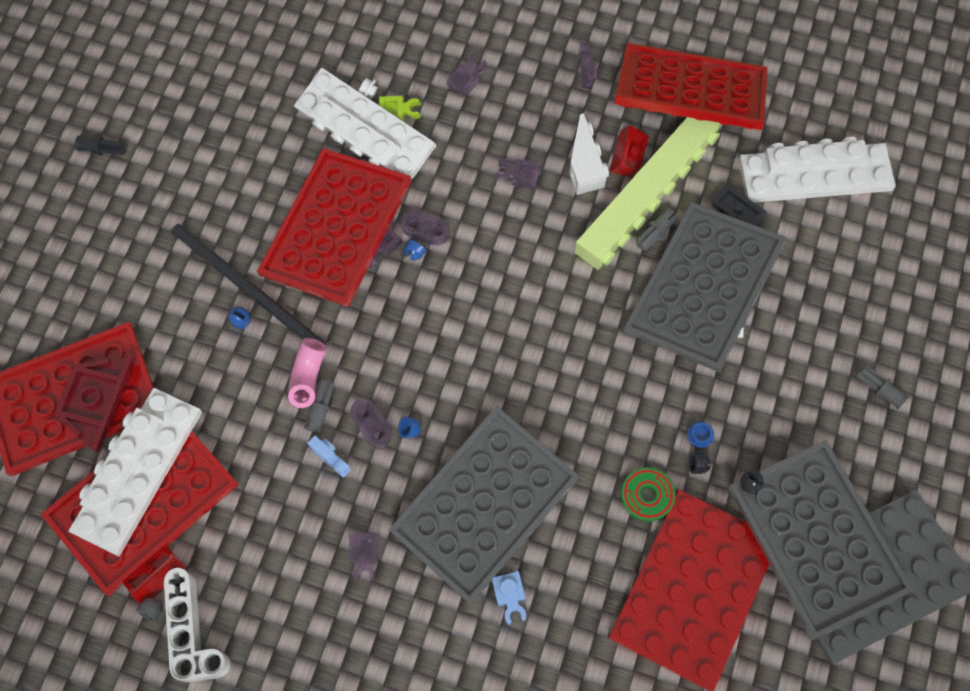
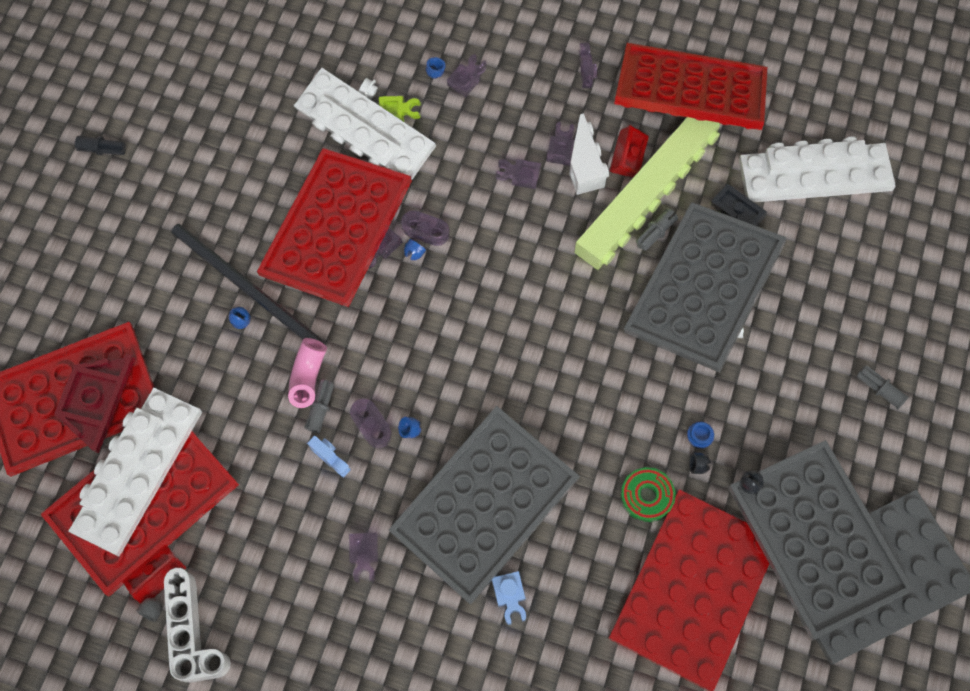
none -> blue hinge [426,57,445,79]
none -> clear purple plate [546,122,575,166]

